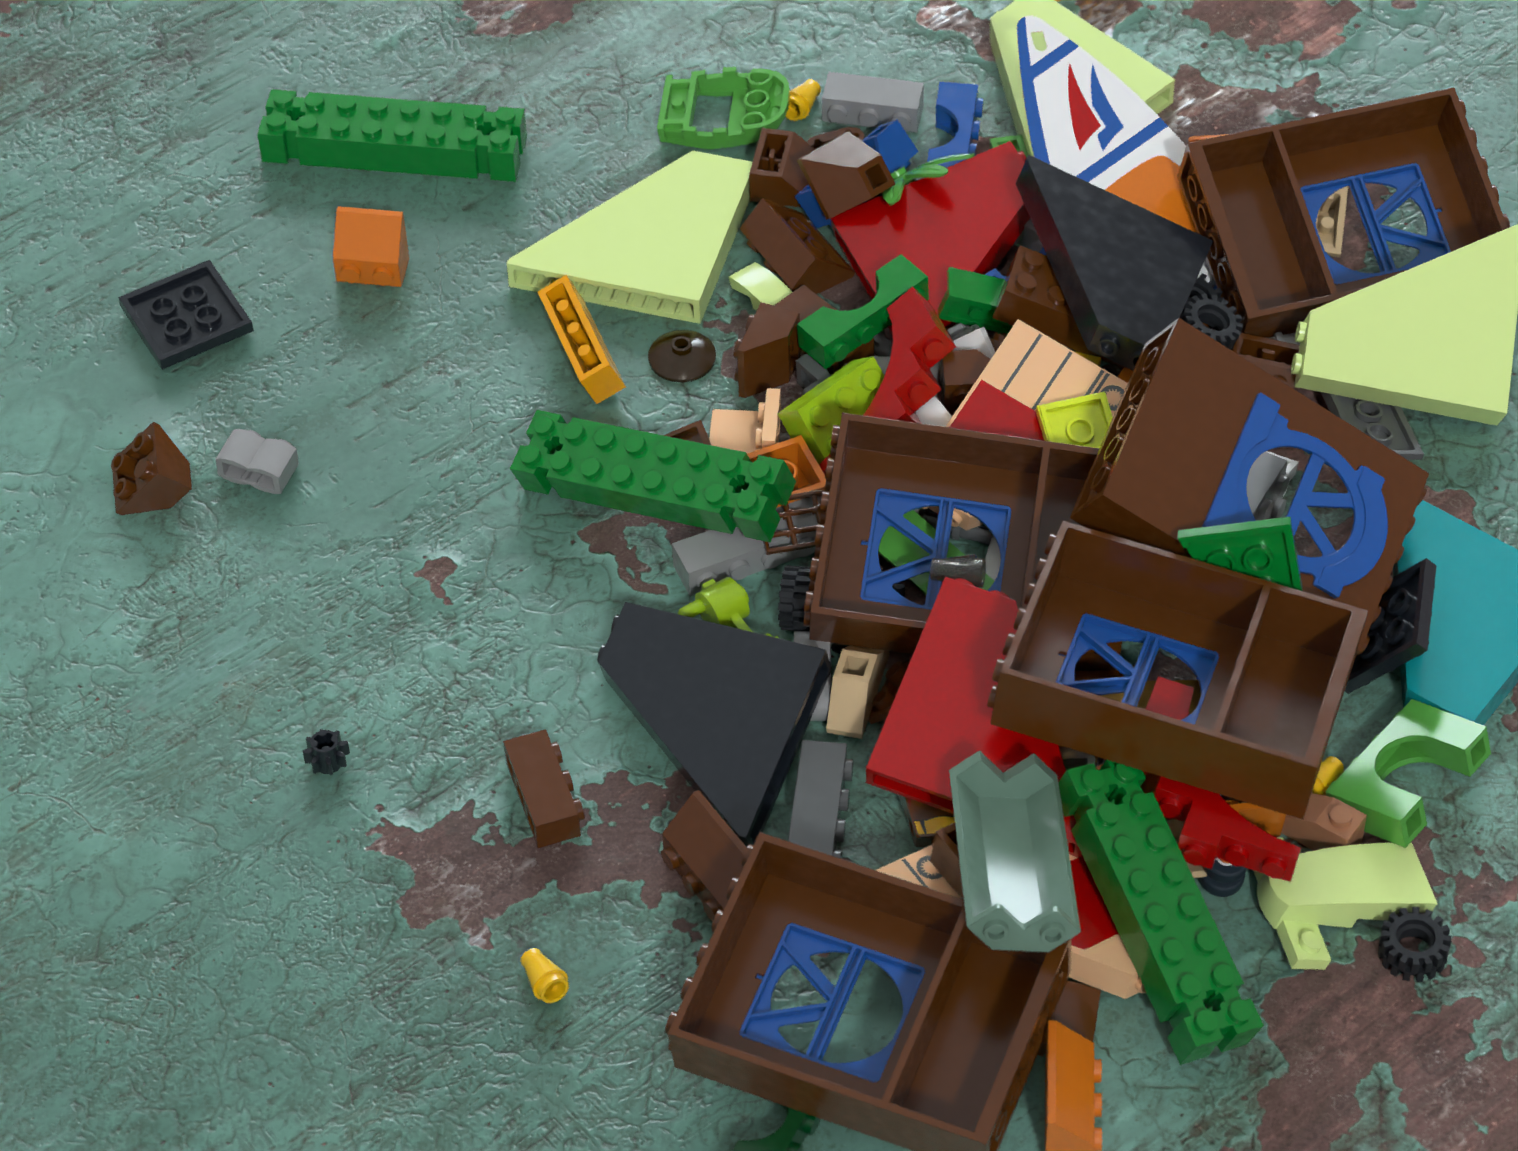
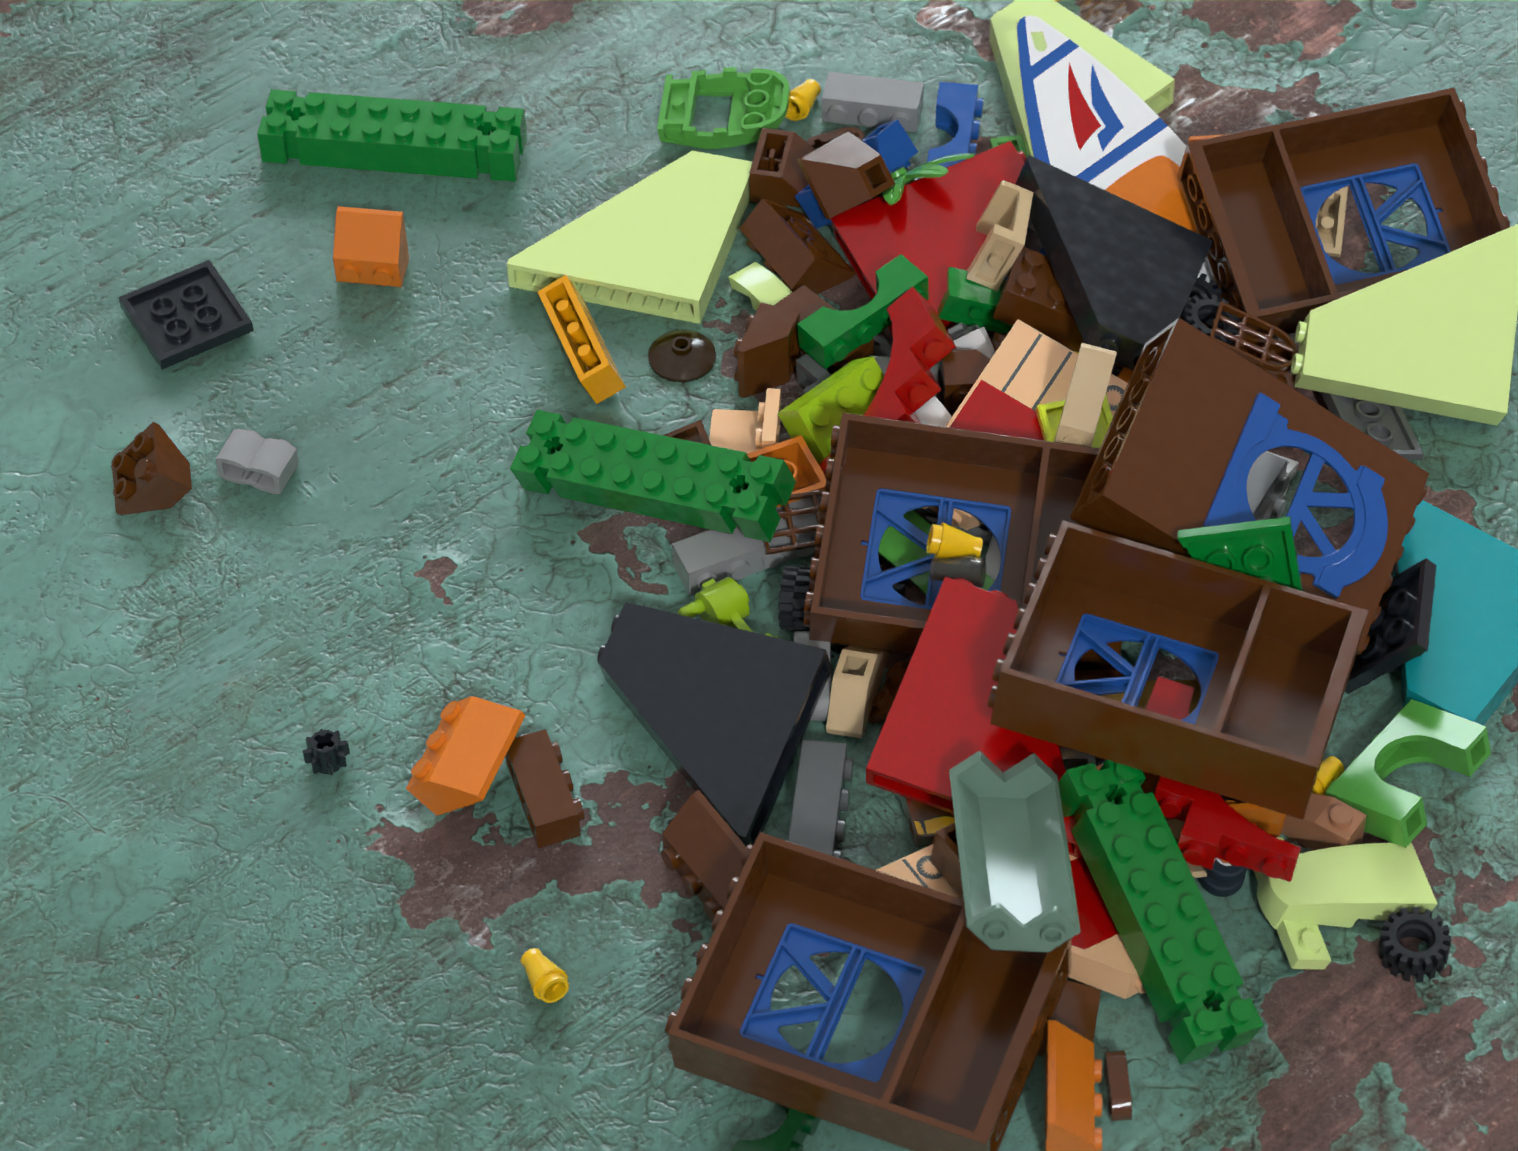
none -> orange slope [406,696,526,816]
none -> yellow cone [926,522,983,560]
none -> tan panel [966,181,1033,291]
none -> tan slope [1054,343,1117,447]
none -> reddish brown beam [1104,1051,1132,1121]
none -> reddish brown window [1209,302,1297,372]

